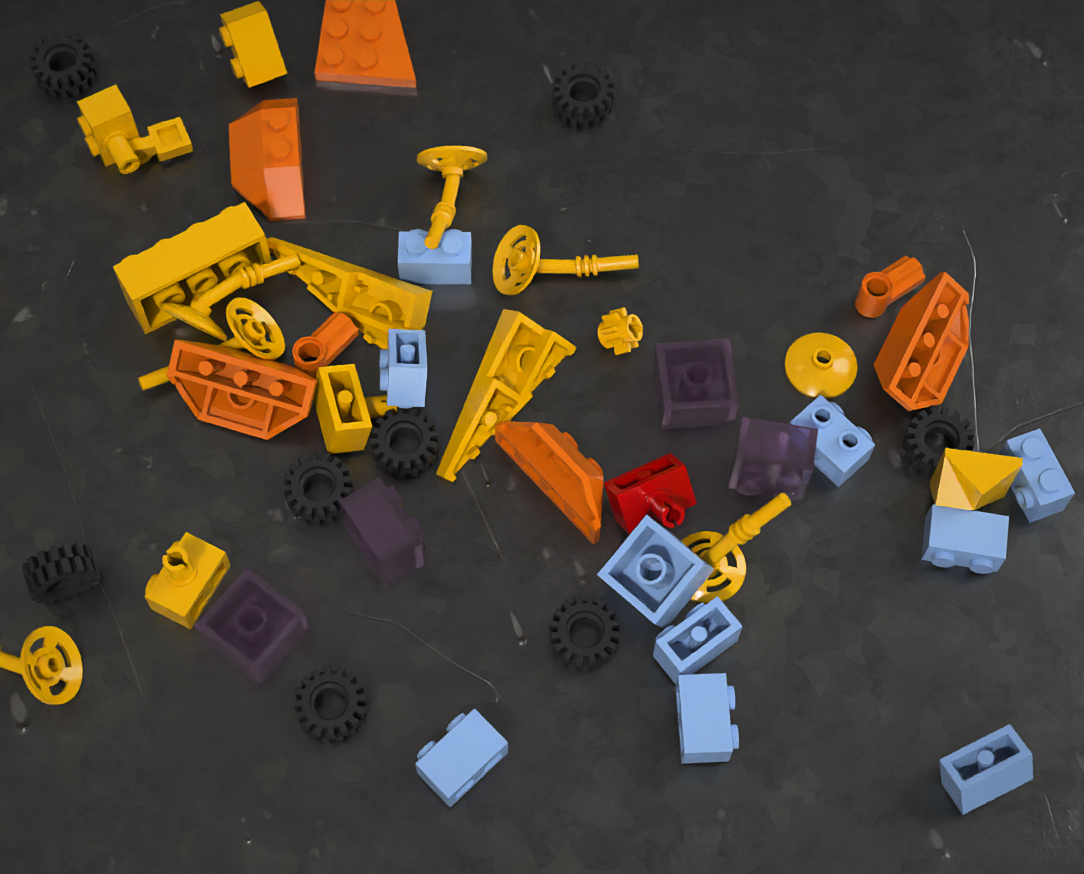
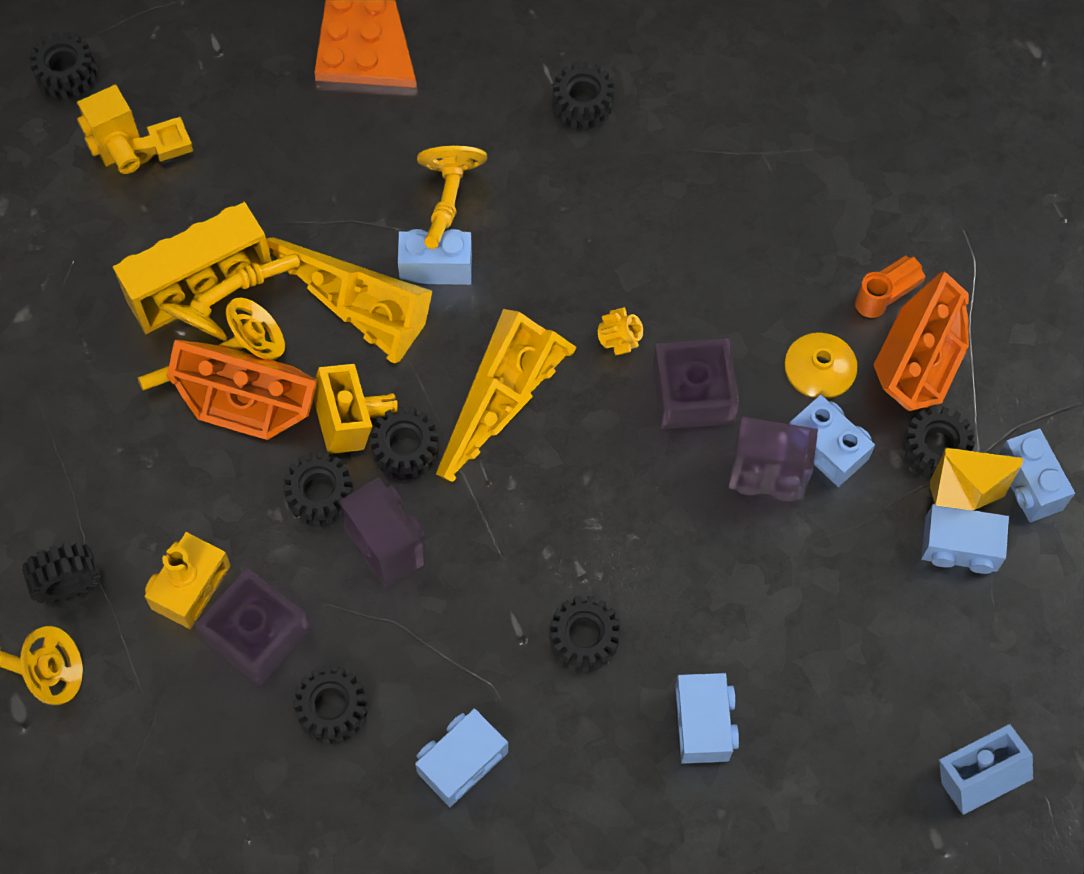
yellow brick [219,1,287,88] -> none
orange wedge [229,98,306,221] -> none
orange piece [292,312,359,378] -> none
light blue brick [379,329,427,409] -> none
yellow dish [492,225,639,296] -> none
orange wedge [495,421,604,545] -> none
light blue brick [597,514,714,629] -> none
red brick [603,453,697,535] -> none
light blue brick [653,596,742,684] -> none
yellow dish [681,493,791,604] -> none

